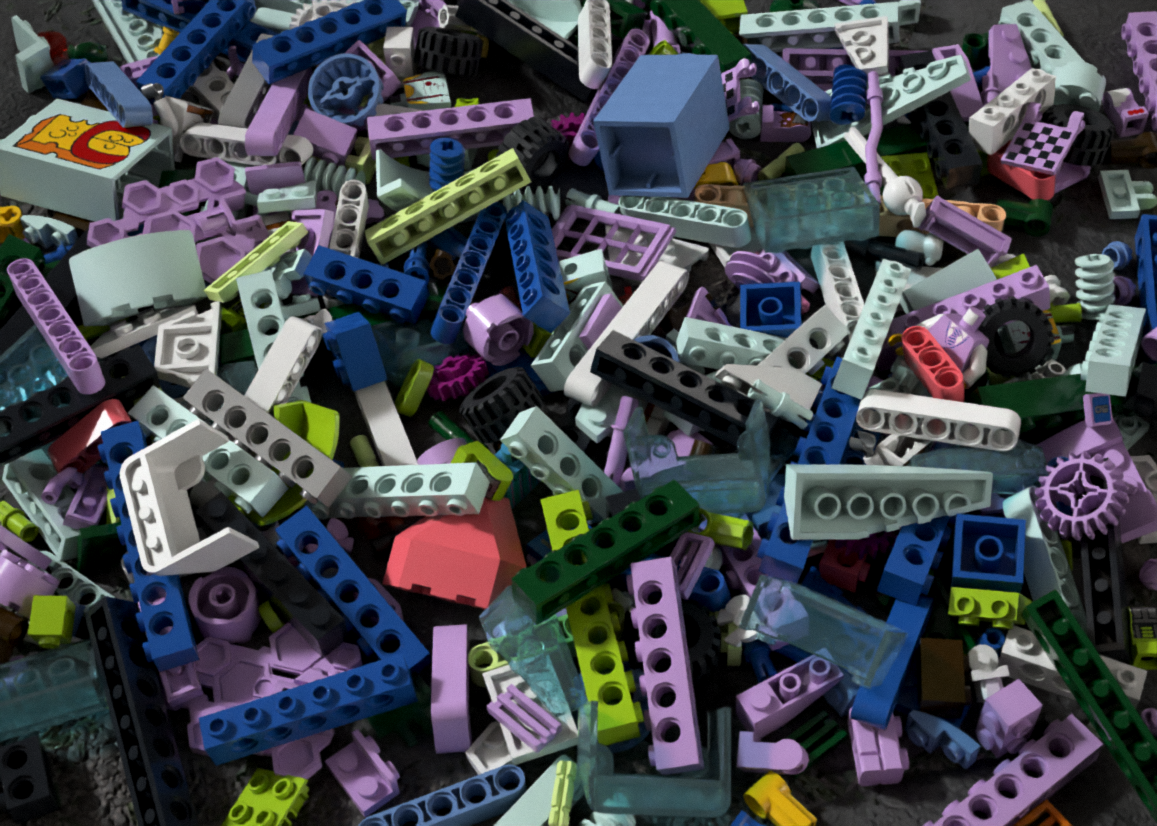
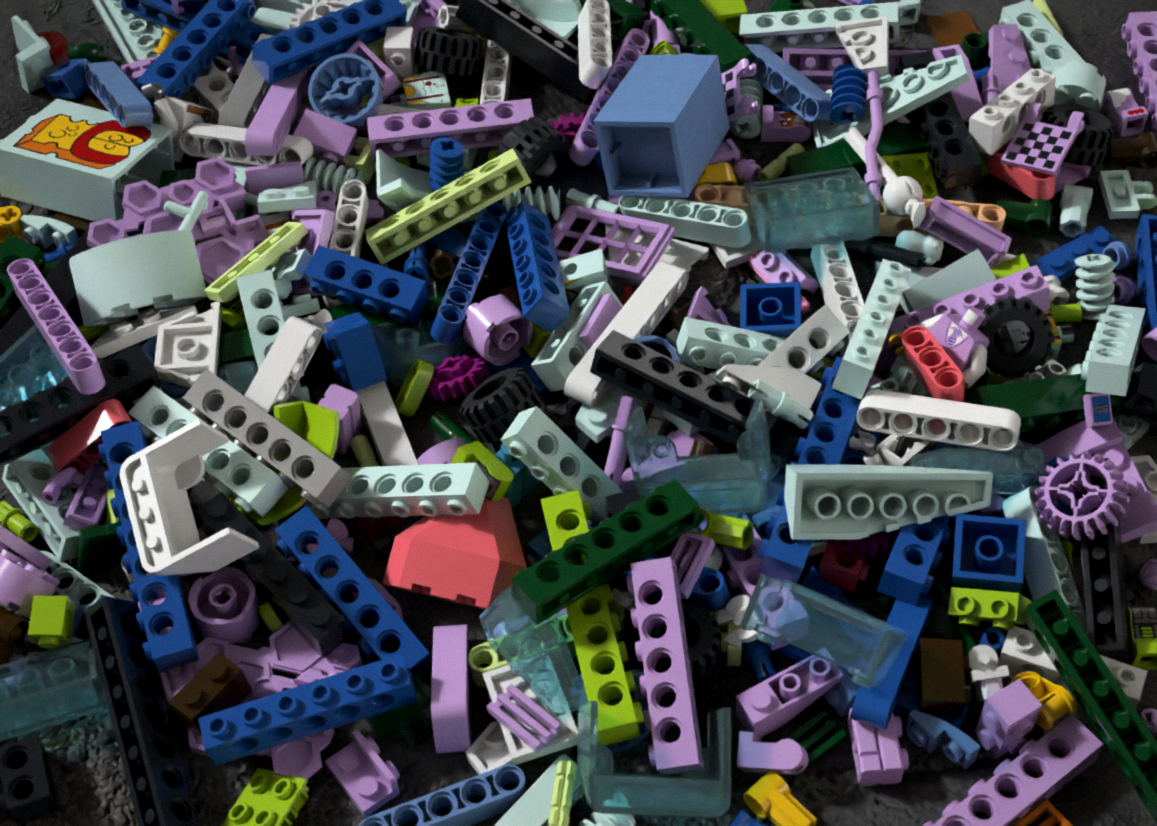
lavender piece [725,251,775,290] -> none
none -> light aqua piece [164,191,209,231]
none -> dark brown brick [169,652,252,738]
none -> lavender brick [317,384,362,455]
none -> white beam [480,39,513,104]
none -> clear orange piece [925,10,980,47]
none -> yellow piece [1010,671,1077,731]
none -> blue plate [1029,225,1118,282]
none -> light aqua piece [1059,184,1093,238]

